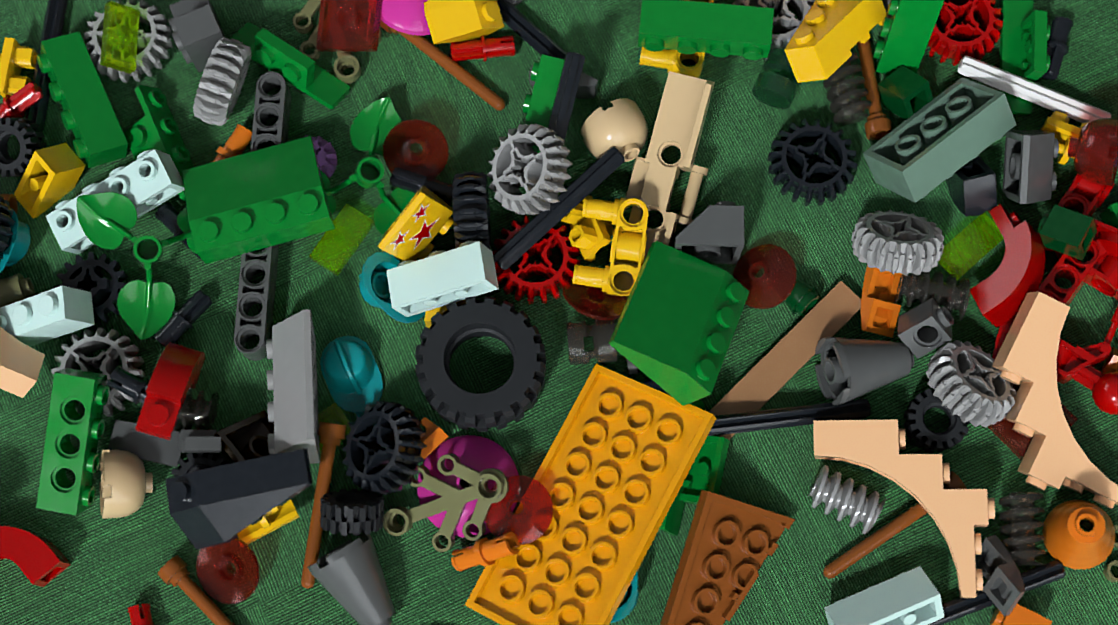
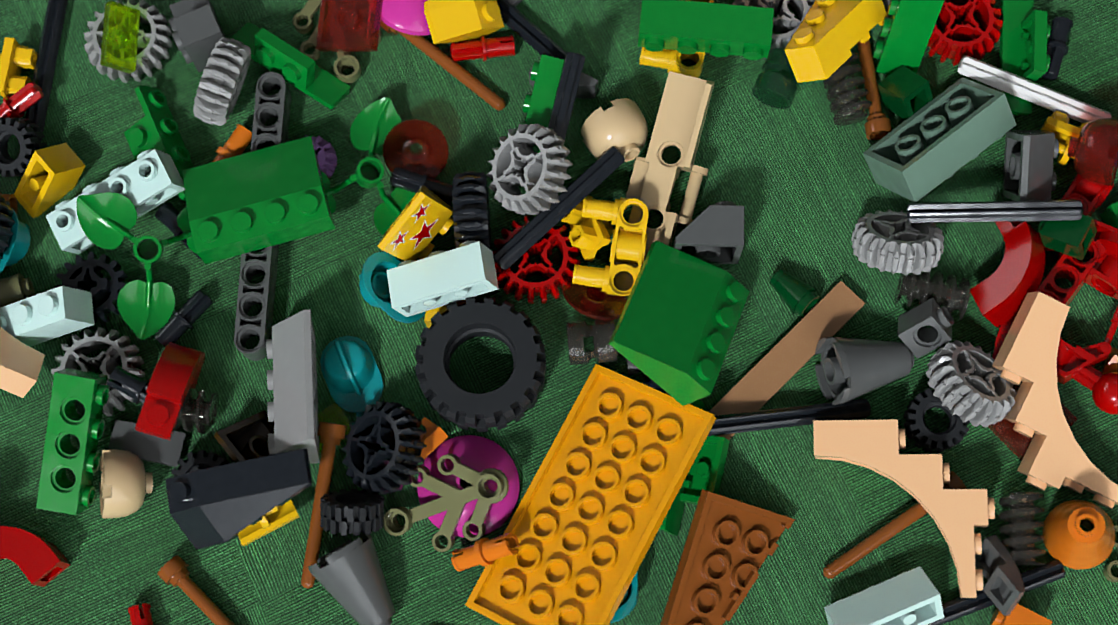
green brick [37,31,128,169] -> none
dark grey slope [178,430,221,453] -> none
clear red dish [196,537,260,604] -> none
clear neon green plate [309,203,374,276] -> none
clear red dish [485,475,553,545] -> none
clear red dish [733,244,797,309] -> none
black gear [767,118,857,206] -> none
light grey piece [807,465,886,535] -> none
orange slope [861,266,902,338] -> none
clear neon green slope [938,213,1004,281] -> none
black slope [946,156,997,217] -> none
none -> black axle [907,200,1083,223]

